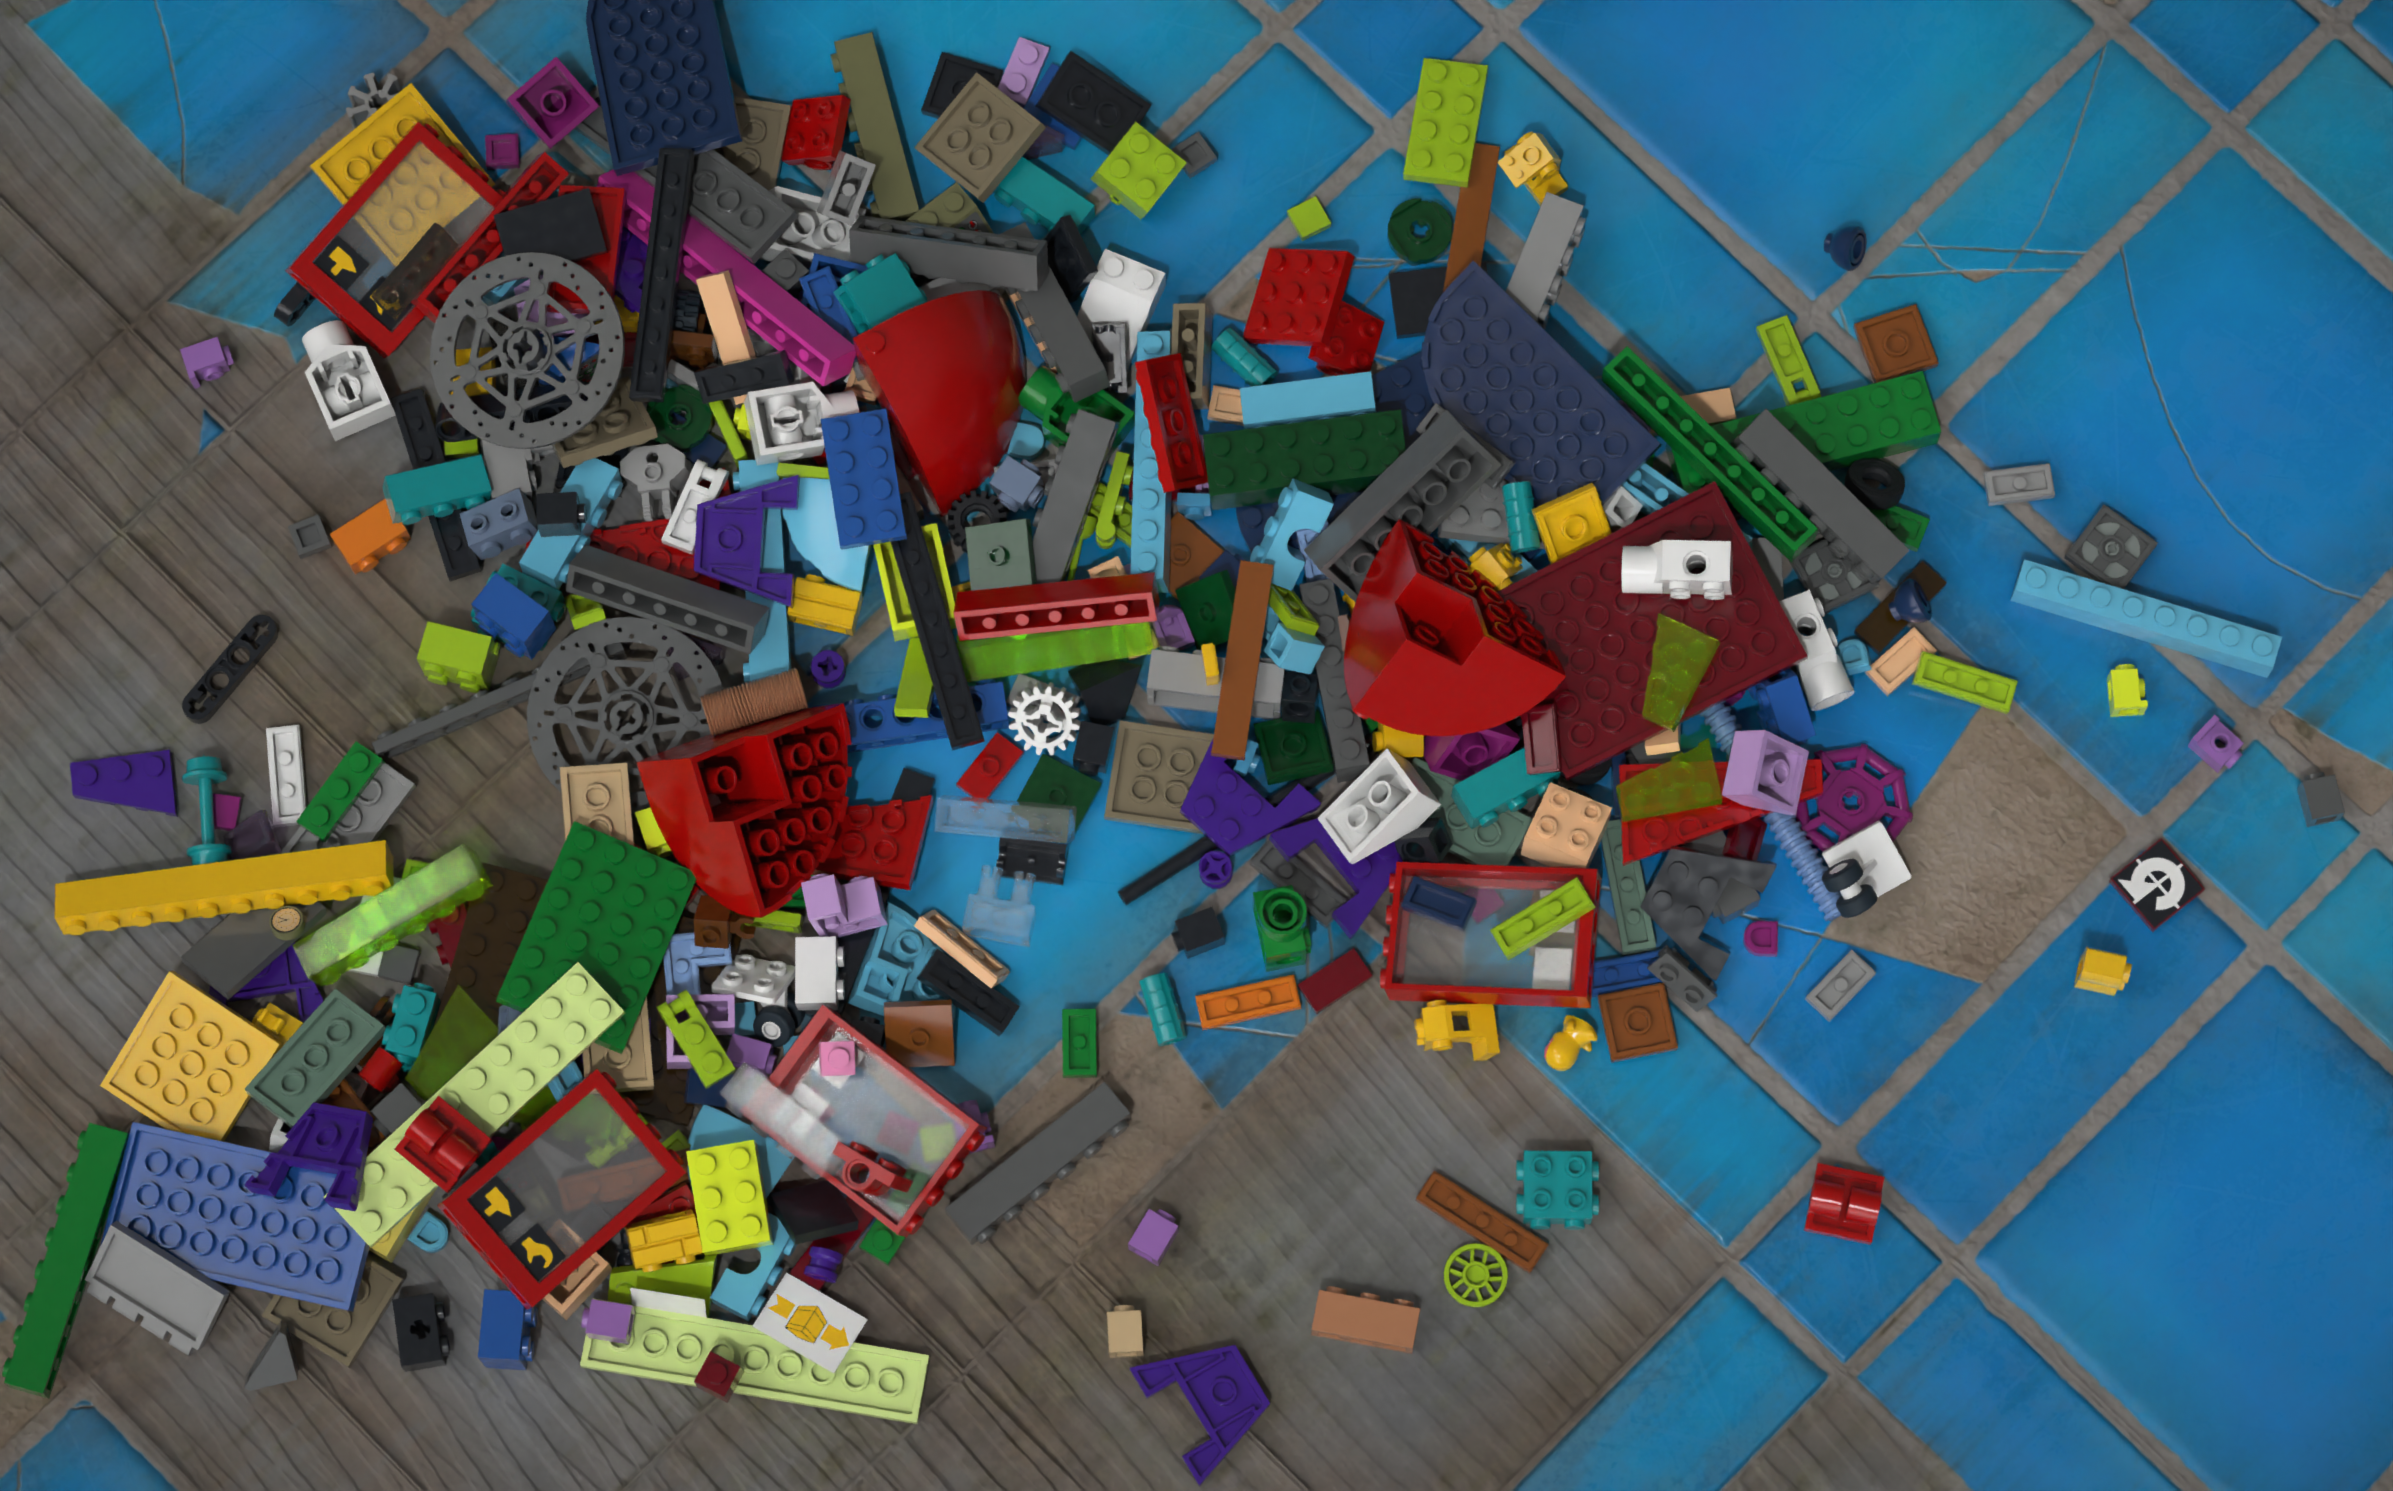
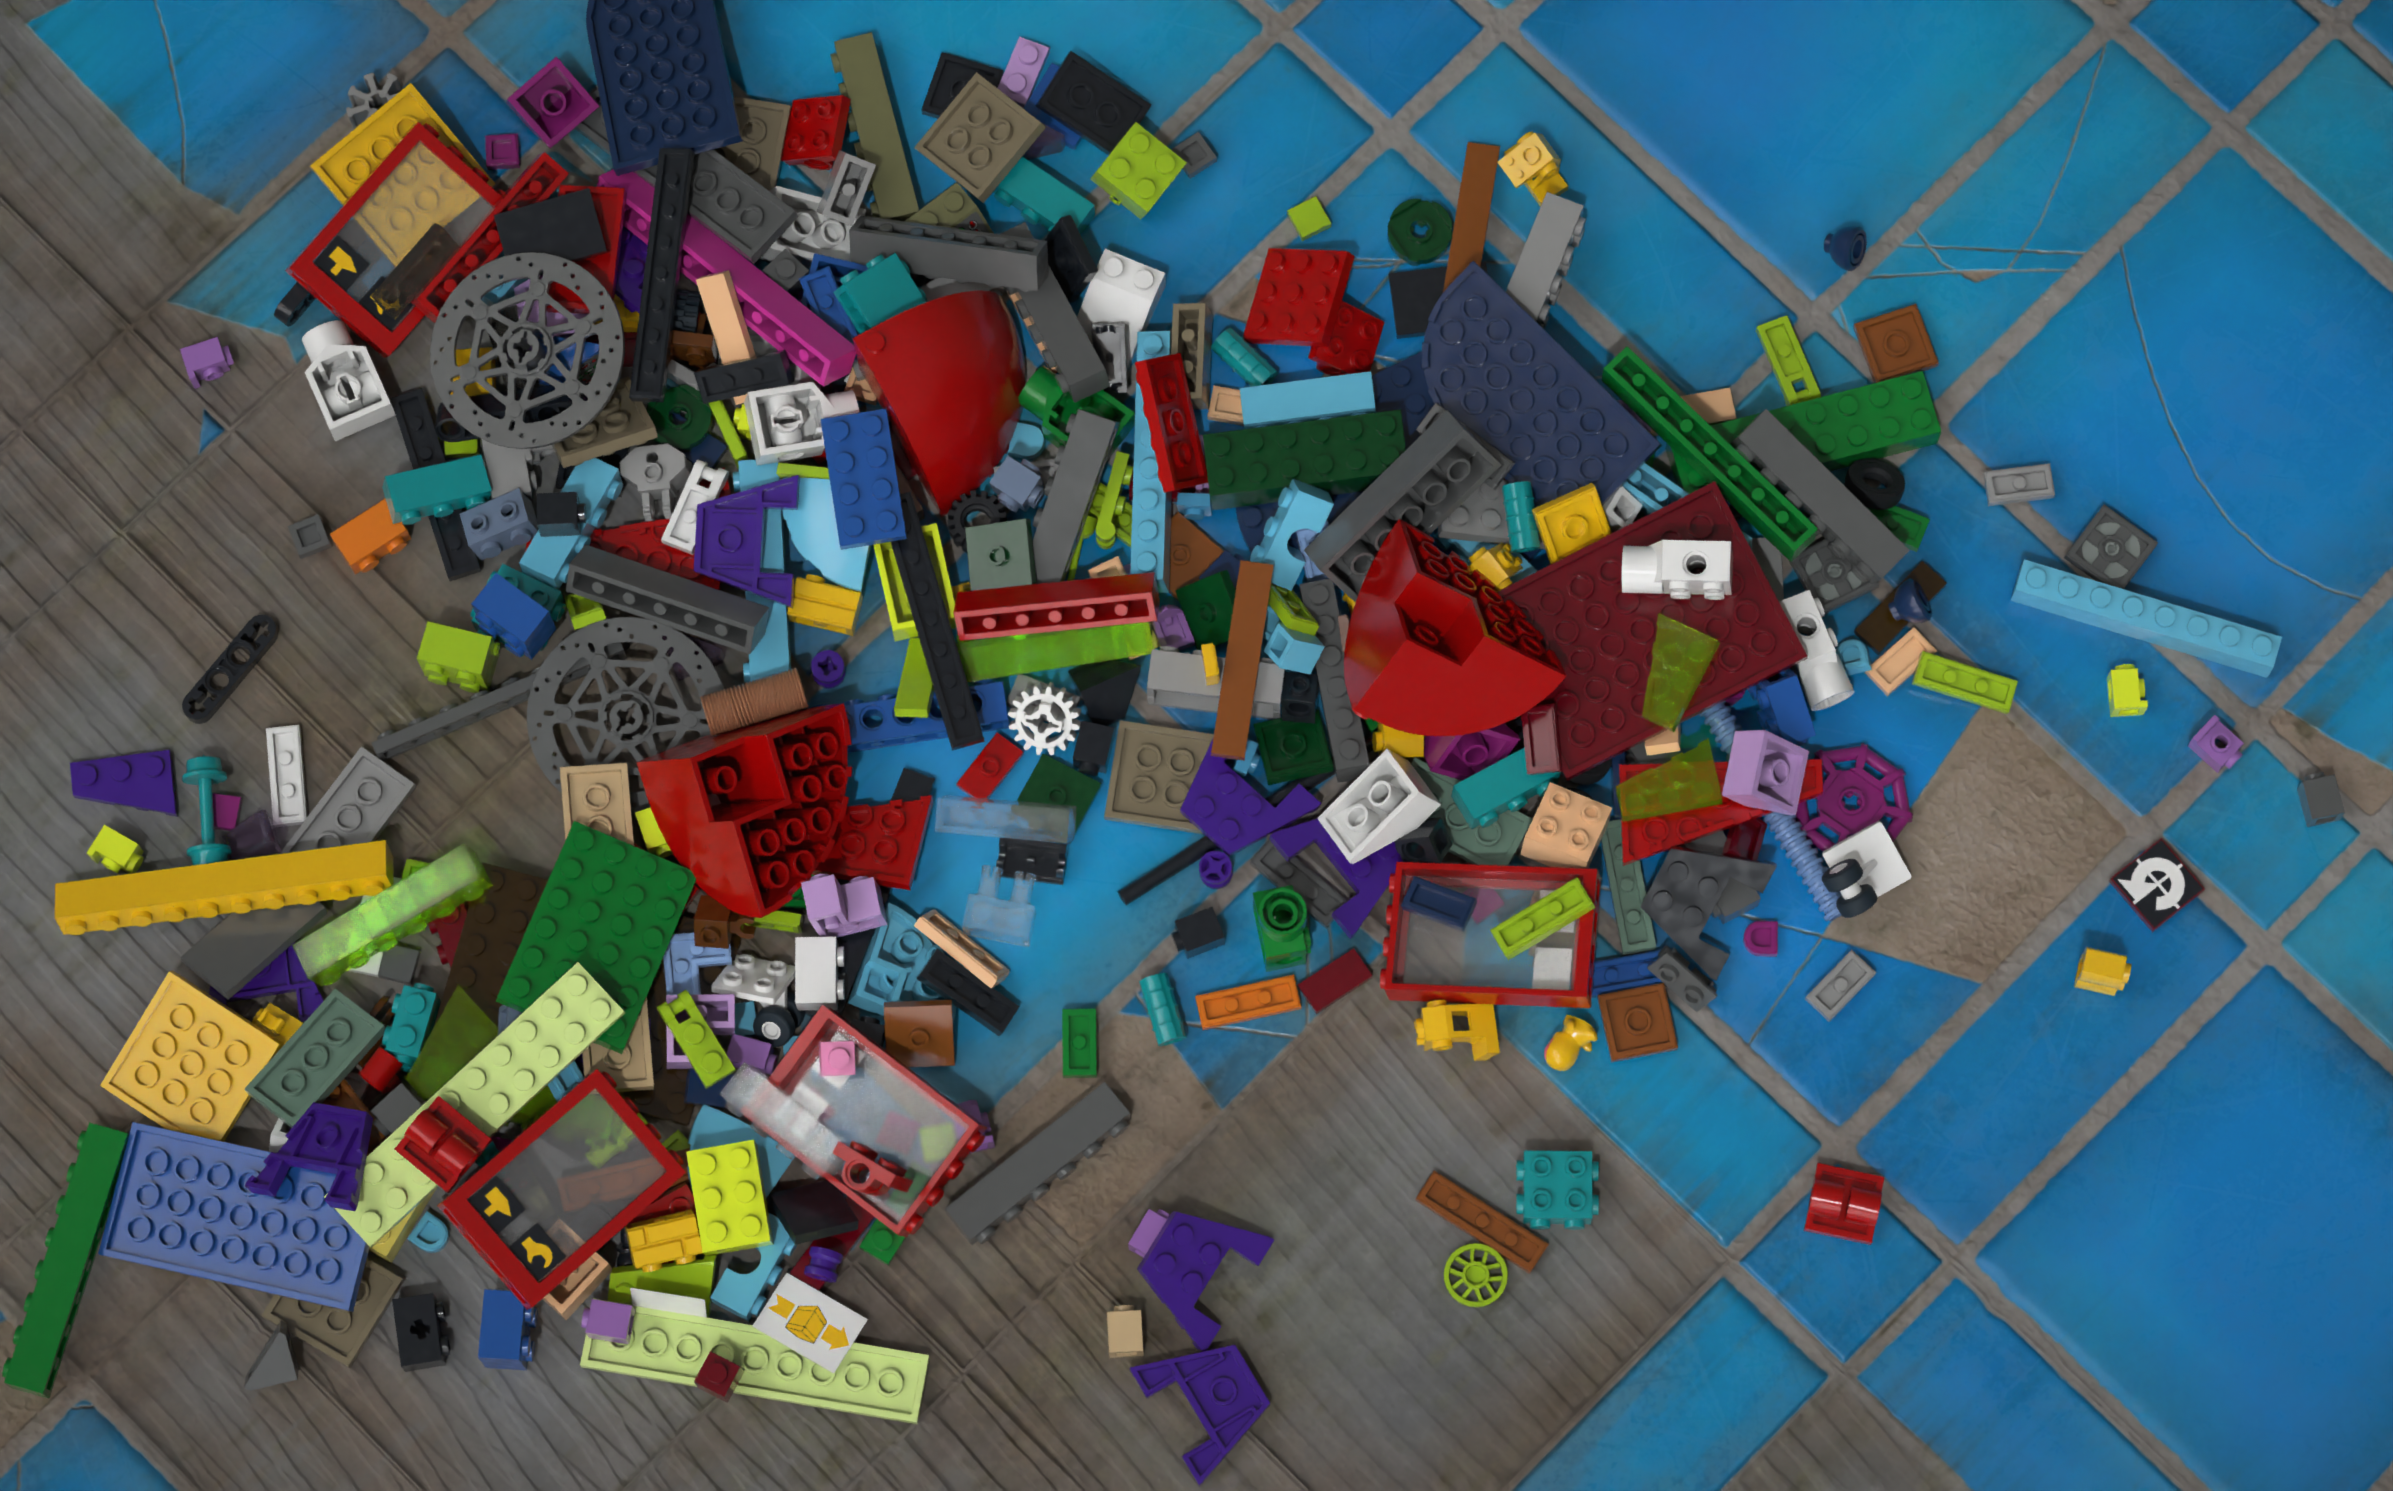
light grey hinge [85,1221,230,1356] -> none
tile [269,906,305,941] -> none
green plate [296,741,385,843] -> none
nougat brick [1311,1286,1420,1354] -> none
lime plate [1403,58,1488,188] -> none
none -> neon yellow brick [87,825,144,874]
none -> dark purple wing [1137,1211,1274,1352]

